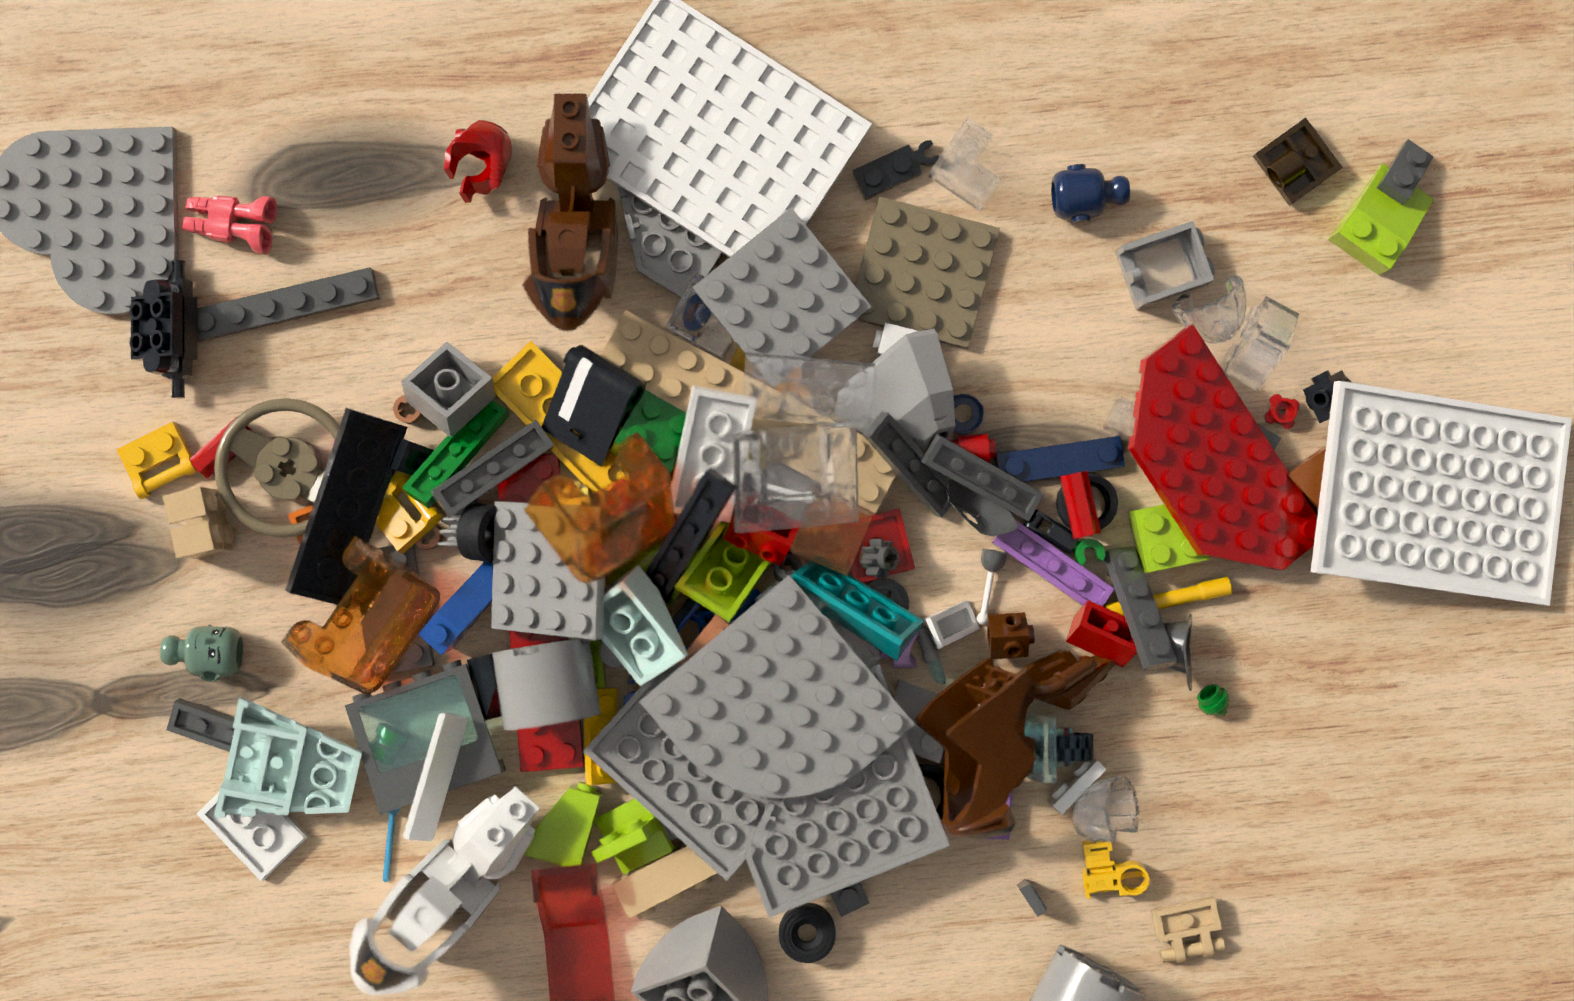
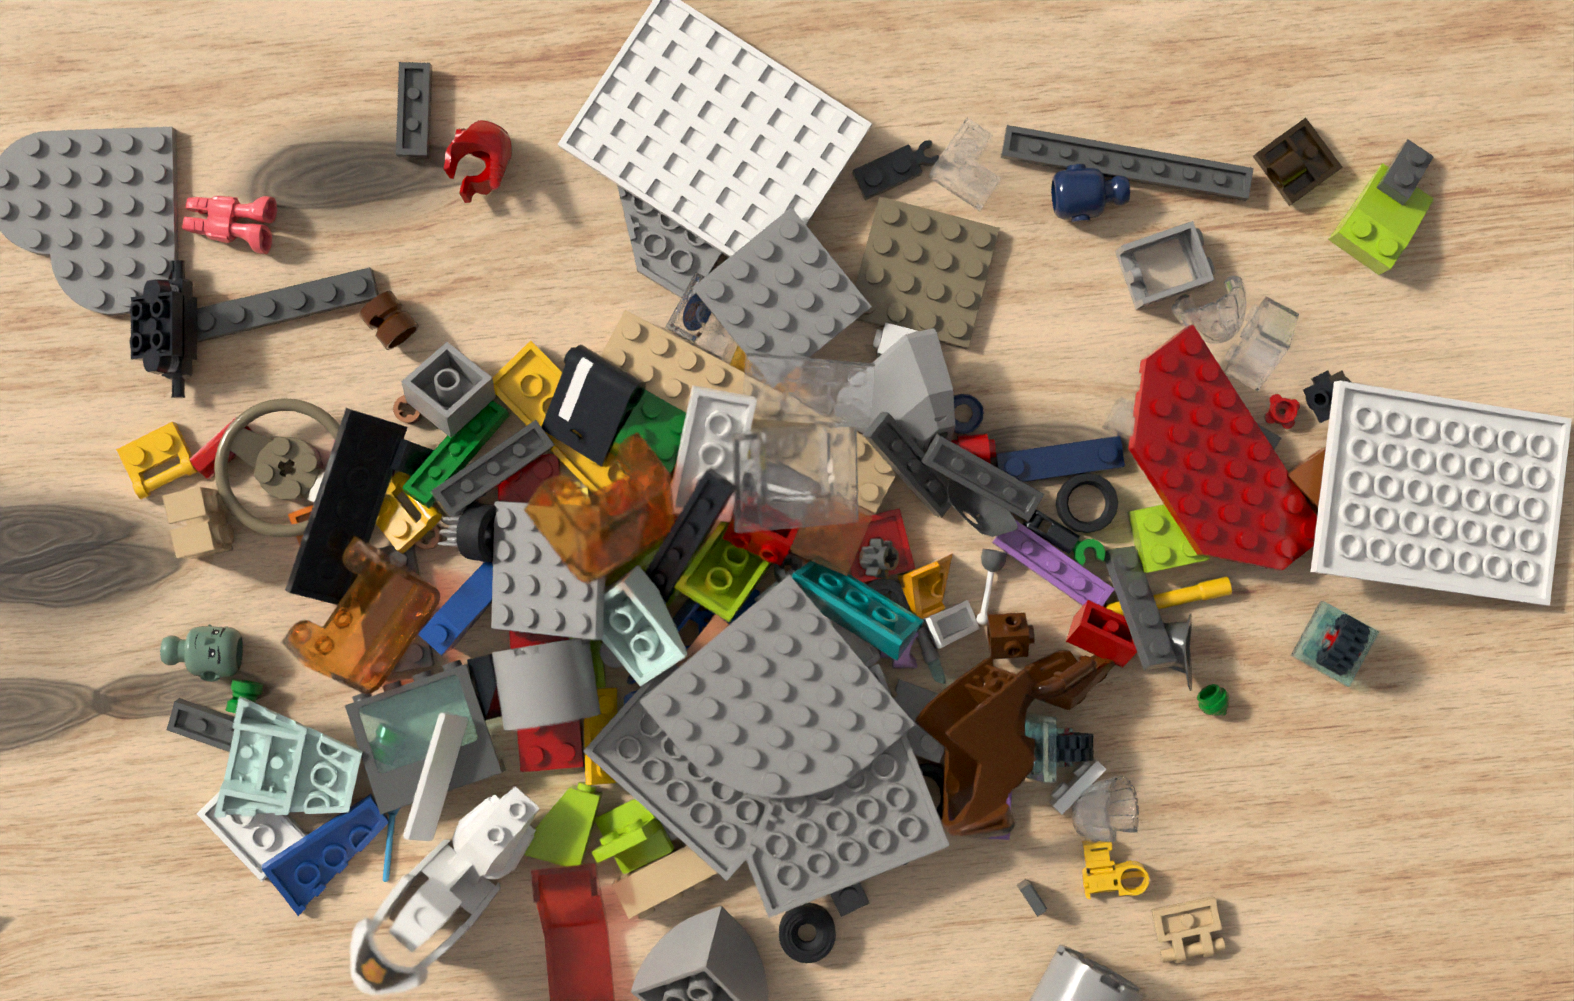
reddish brown piece [522,94,618,332] -> none
red axle [1060,471,1101,539] -> none
none -> green wheel [225,679,264,714]
none -> blue wing [262,794,389,916]
none -> reddish brown wheel [359,290,419,350]
none -> dark grey plate [396,62,432,158]
none -> light orange slope [897,553,953,619]
none -> dark grey plate [1001,125,1254,201]
none -> plate [1291,601,1379,687]

